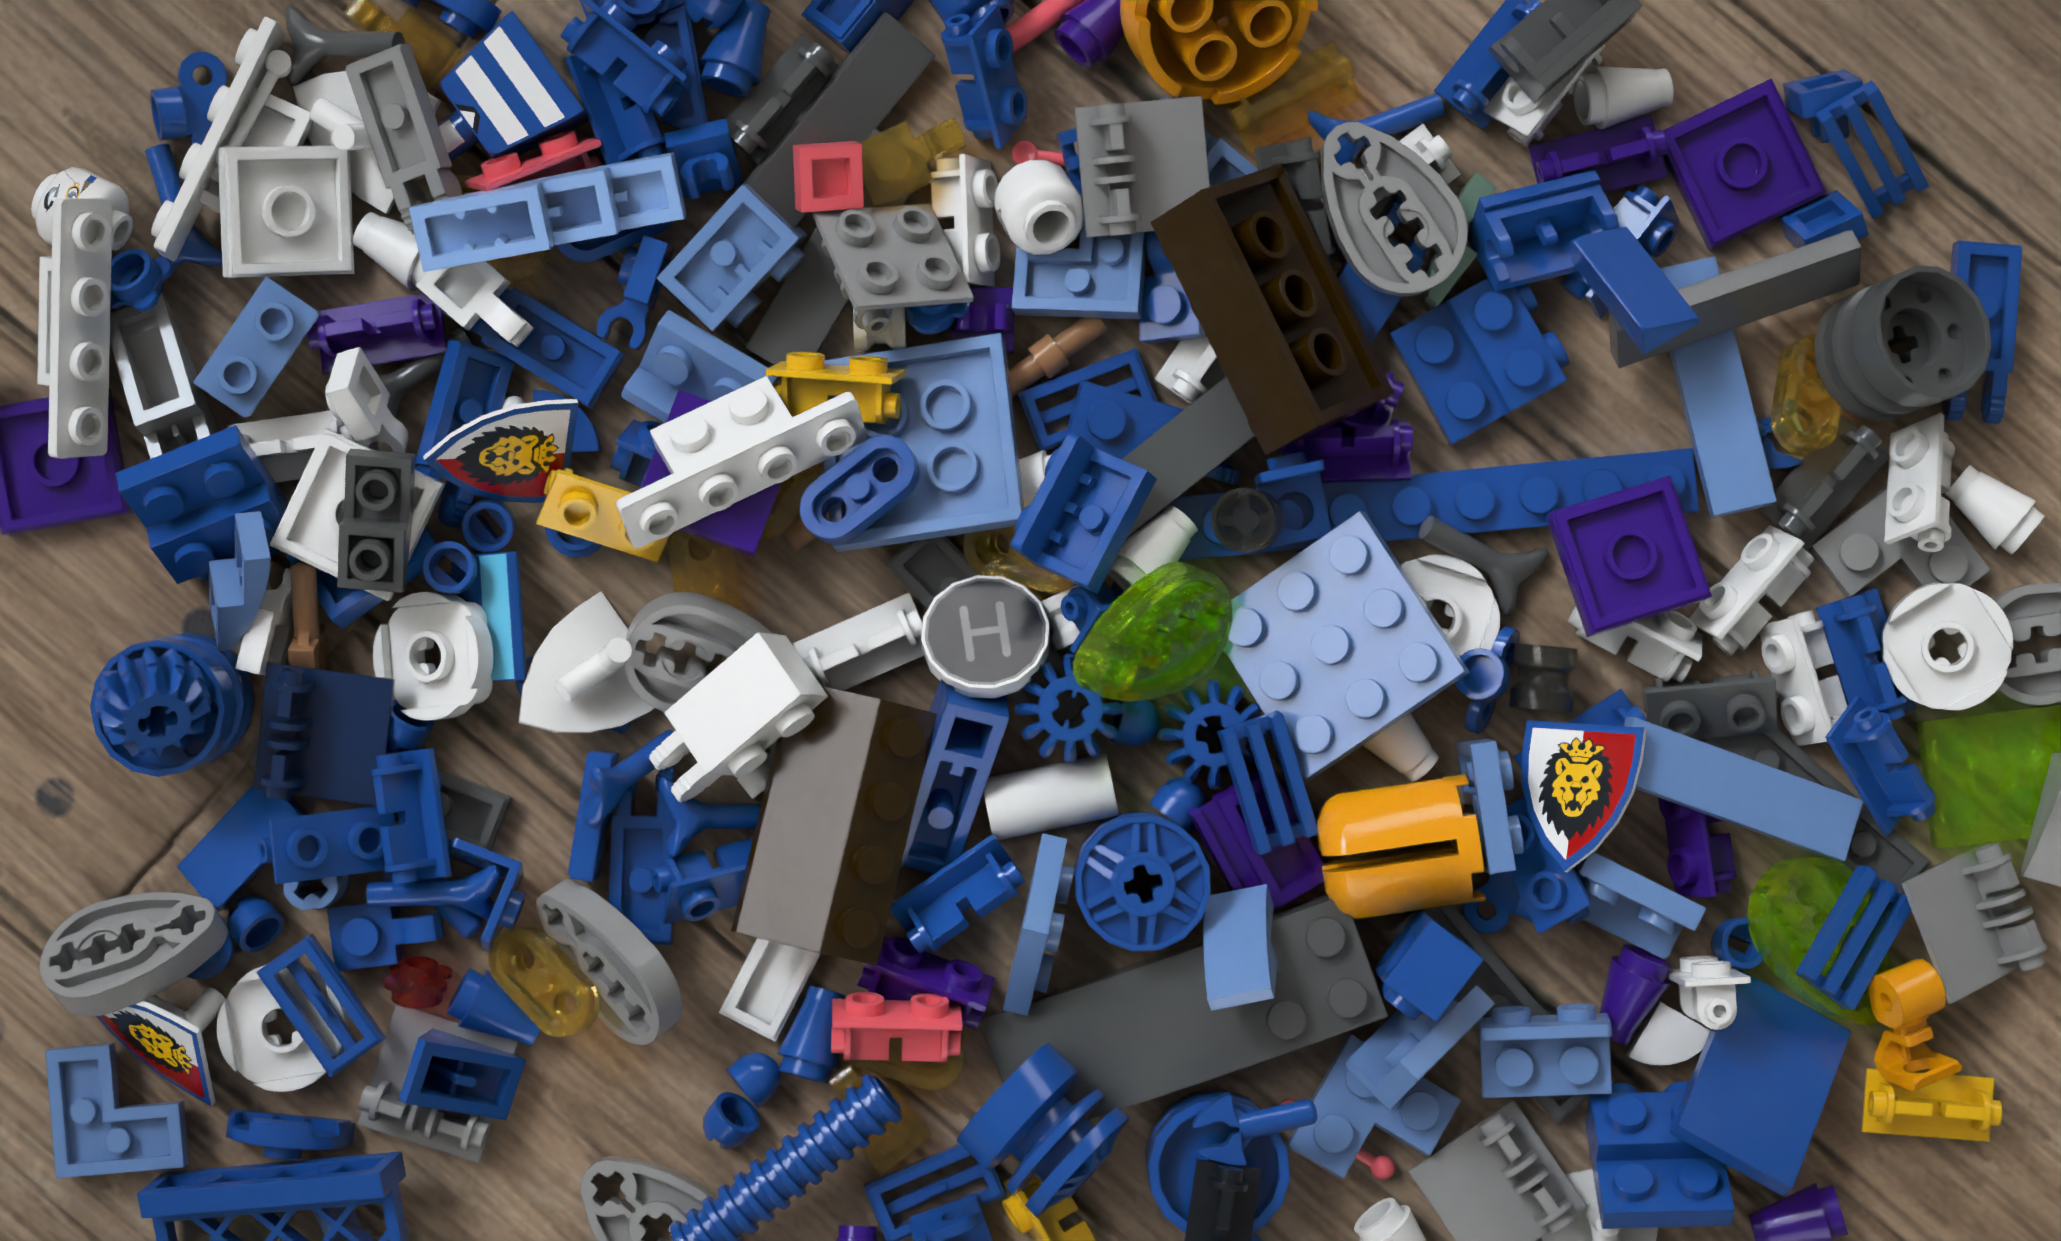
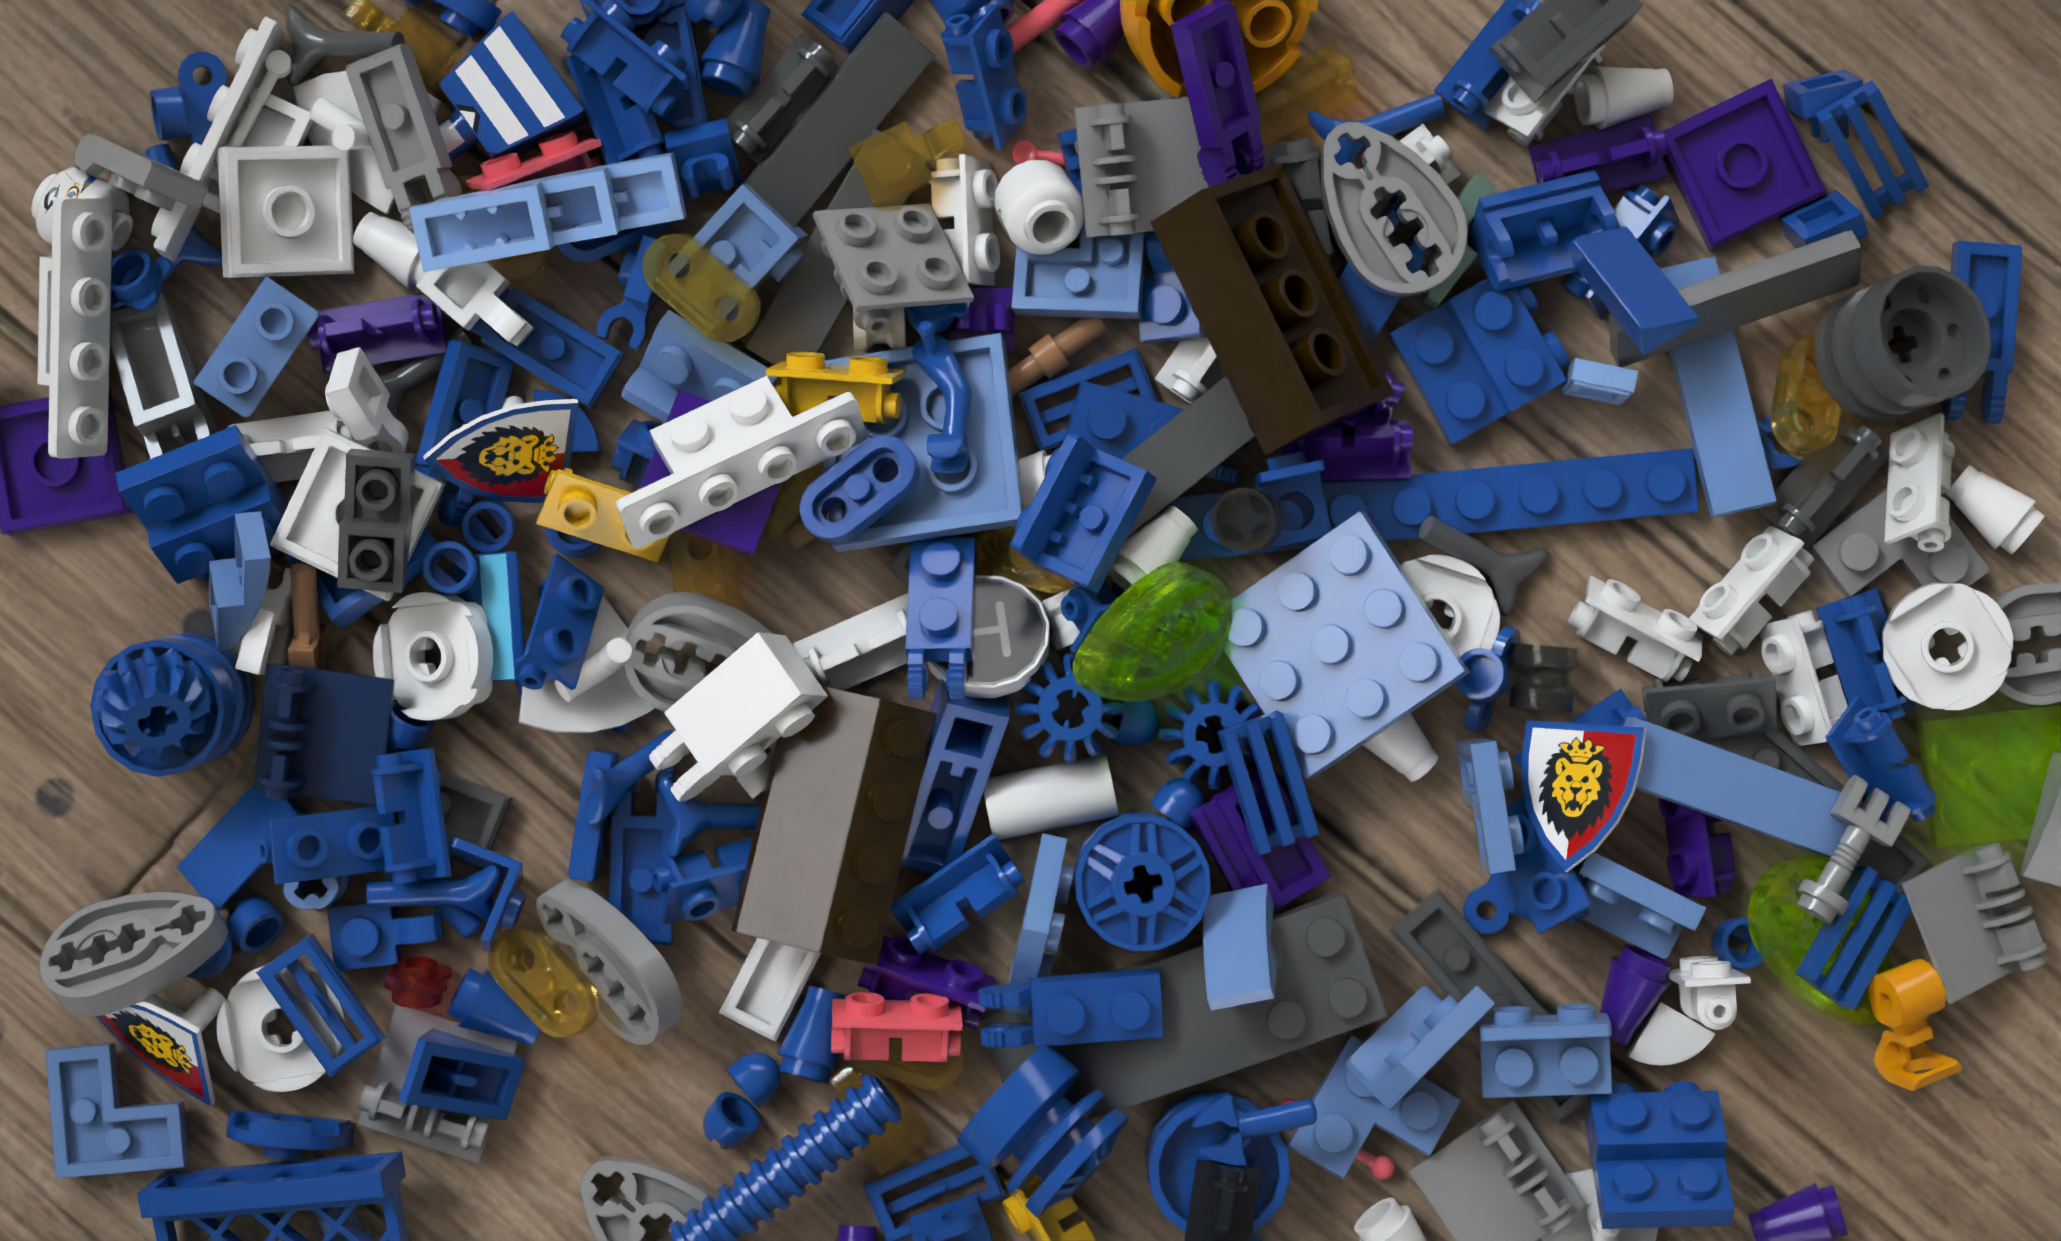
coral tile [793,141,864,213] -> none
light orange cylinder [1317,774,1486,919] -> none
blue brick [1373,910,1484,1022] -> none
dark purple tile [1546,475,1712,637] -> none
blue tile [1669,969,1852,1196] -> none
yellow hinge [1861,1068,2002,1142] -> none
none -> light grey hinge [73,133,208,211]
none -> blue hinge [515,553,604,690]
none -> clear yellow plate [642,233,760,342]
none -> hinge [905,537,977,700]
none -> blue piece [912,321,972,473]
none -> blue hinge [978,968,1163,1048]
none -> dark purple hinge [1171,0,1266,186]
none -> light blue tile [1560,358,1638,406]
none -> light grey hinge [1796,775,1910,924]

